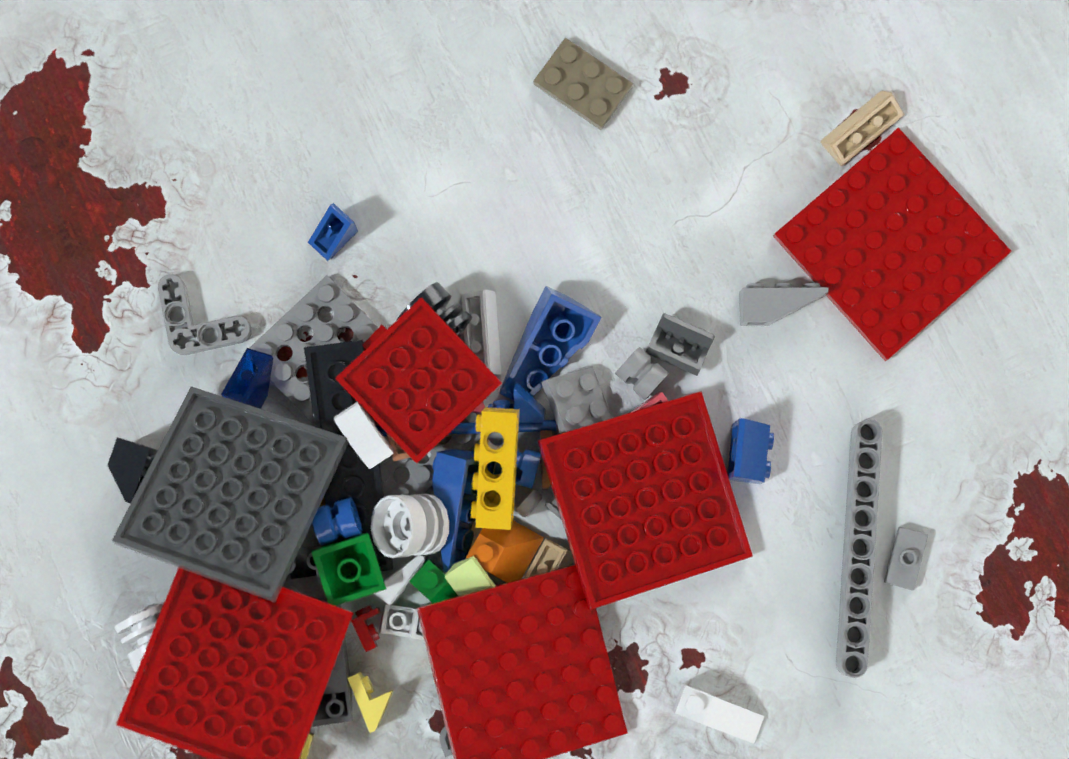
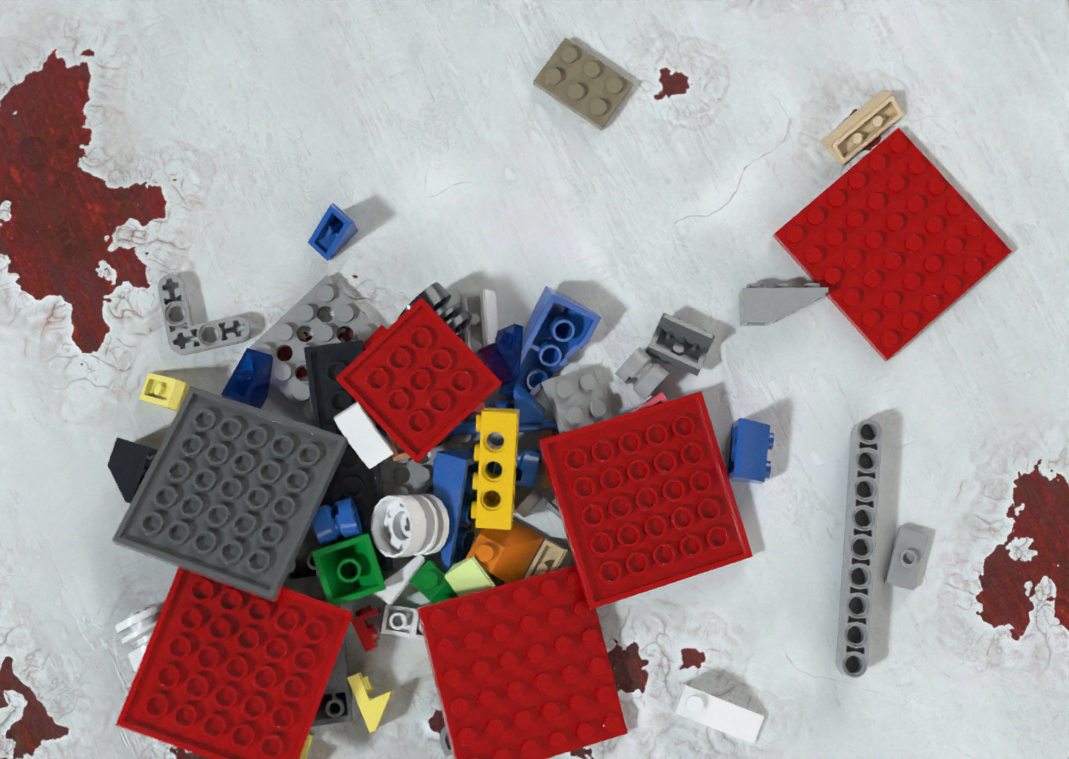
none -> light yellow slope [139,372,190,412]
none -> clear blue slope [478,323,523,386]

